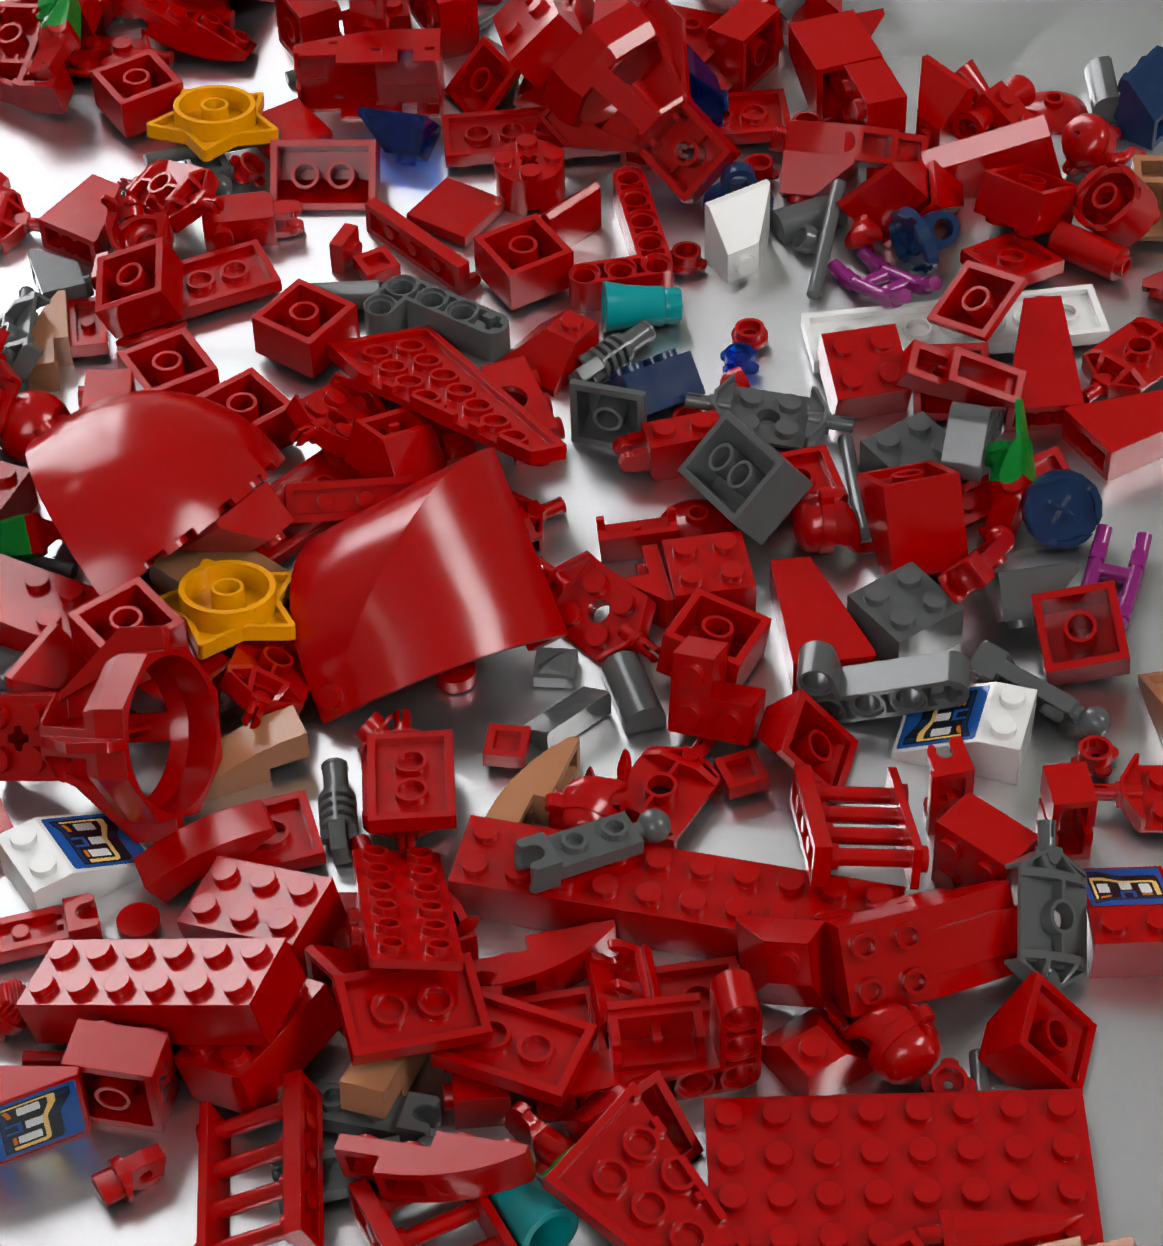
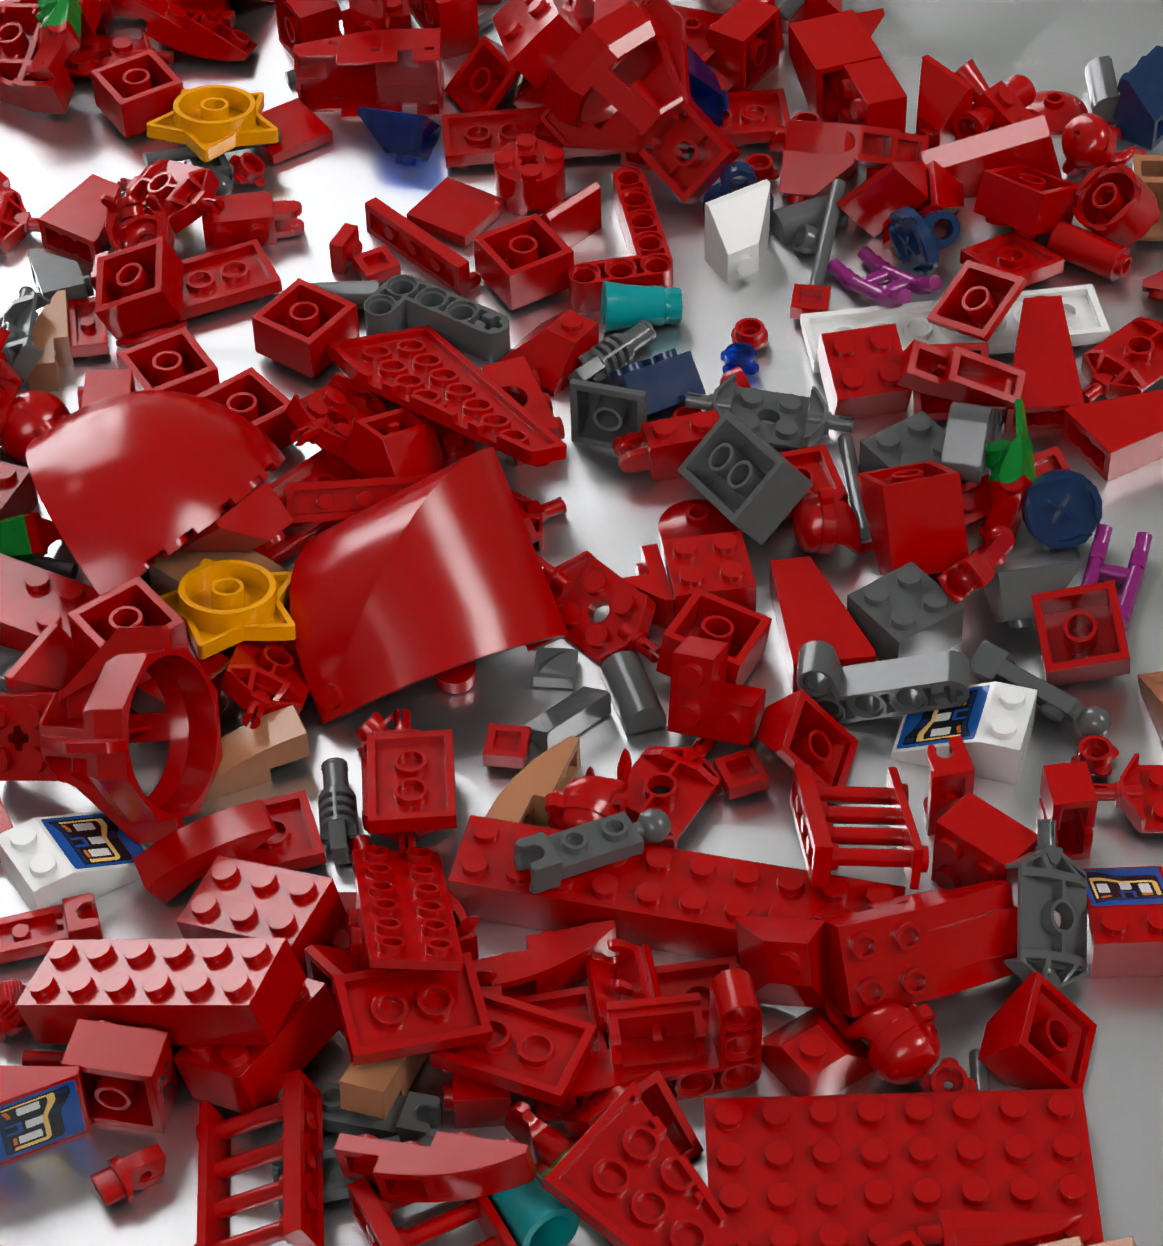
red tile [116,902,162,939] -> none
red slope [270,139,380,211] -> none
red hinge [596,506,680,564] -> none
red plate [670,241,707,275] -> none
red piece [844,214,889,253] -> none
none -> red plate [790,284,831,319]

